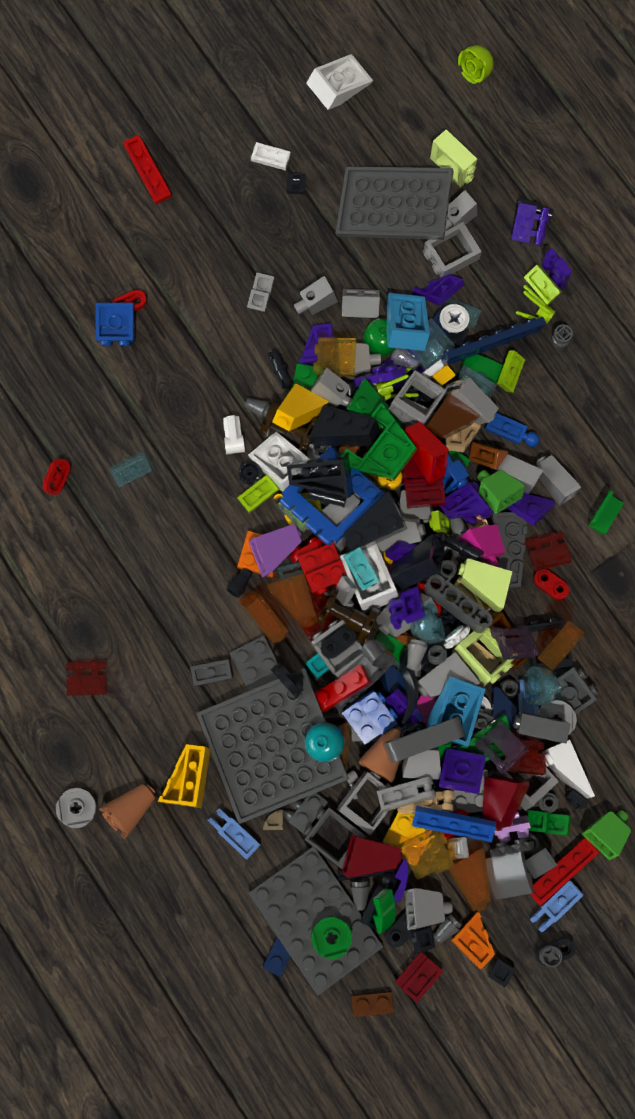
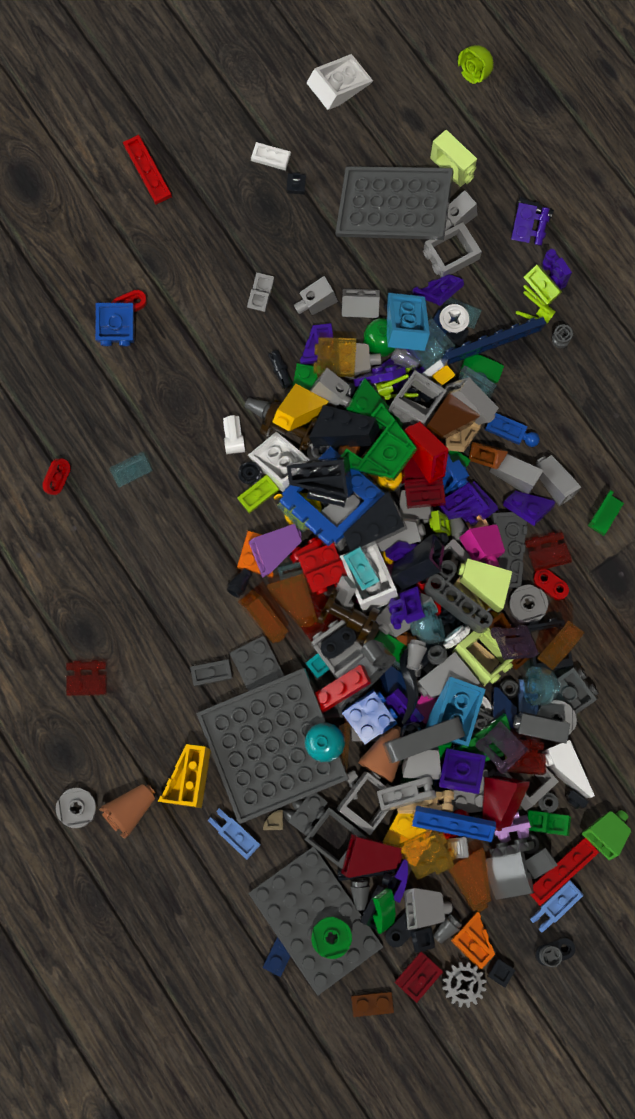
black plate [270,664,304,699] -> none
black pin [445,535,484,562] -> none
bright green torso [477,470,525,514] -> none
lime plate [497,350,525,393] -> none
none -> light grey gear [442,962,486,1008]
none -> light grey plate [509,585,548,624]

